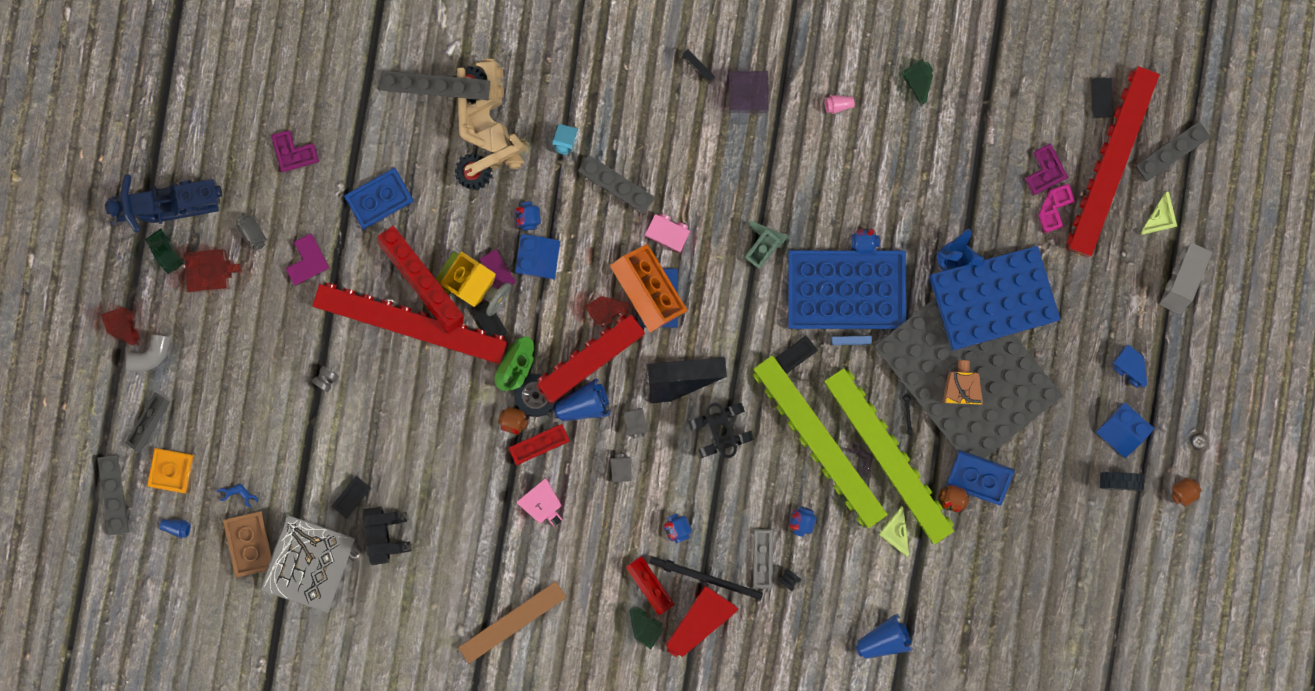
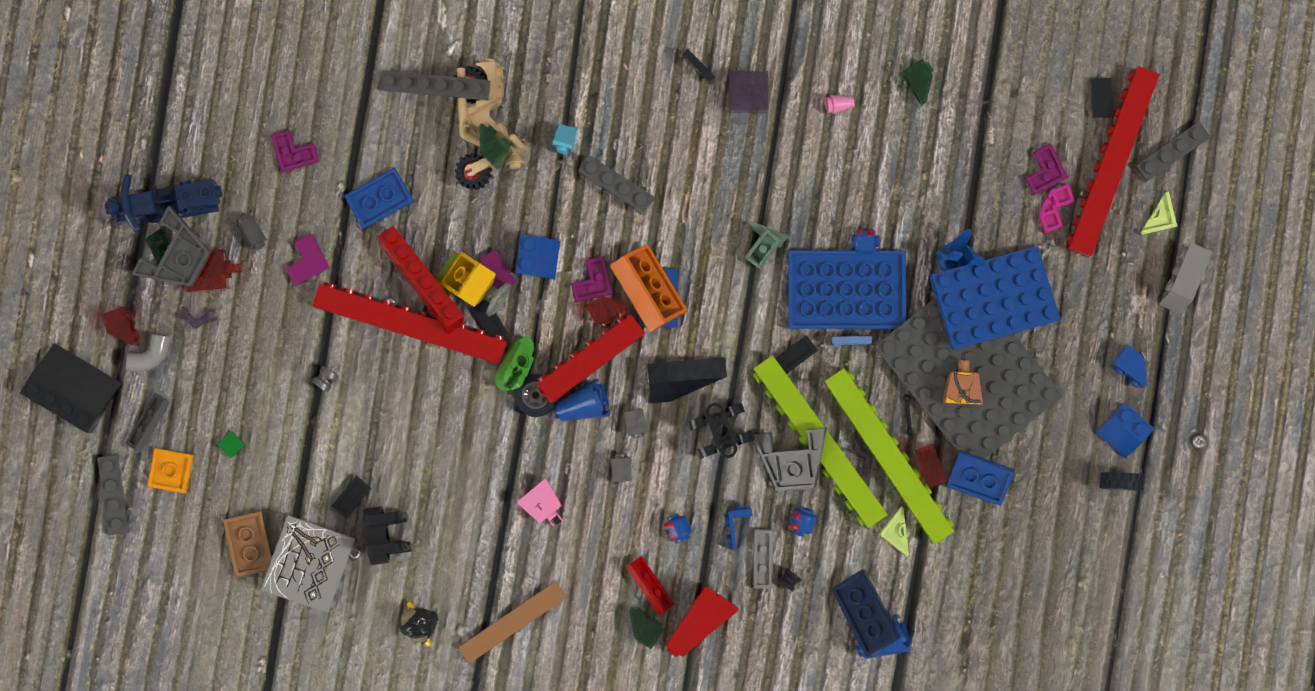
blue cone [160,519,191,539] -> none
blue arm [217,484,258,508] -> none
dark orange head [498,407,529,435] -> none
red plate [509,424,570,466] -> none
blue head [515,202,541,231] -> none
bright pink brick [645,213,690,253] -> none
black bar [649,556,763,600] -> none
dark orange head [938,484,969,513] -> none
dark orange head [1171,477,1202,507] -> none
none -> black slope [20,343,122,434]
none -> dark grey wing [131,206,212,287]
none -> clear purple arm [176,306,218,329]
none -> green tile [217,431,246,459]
none -> black hair [400,602,438,647]
none -> clear green slope [479,123,514,170]
none -> magenta tile [571,256,613,303]
none -> blue bracket [724,505,752,550]
none -> wing [753,427,827,491]
none -> dark blue tile [831,569,901,658]
none -> clear red slope [914,443,948,488]

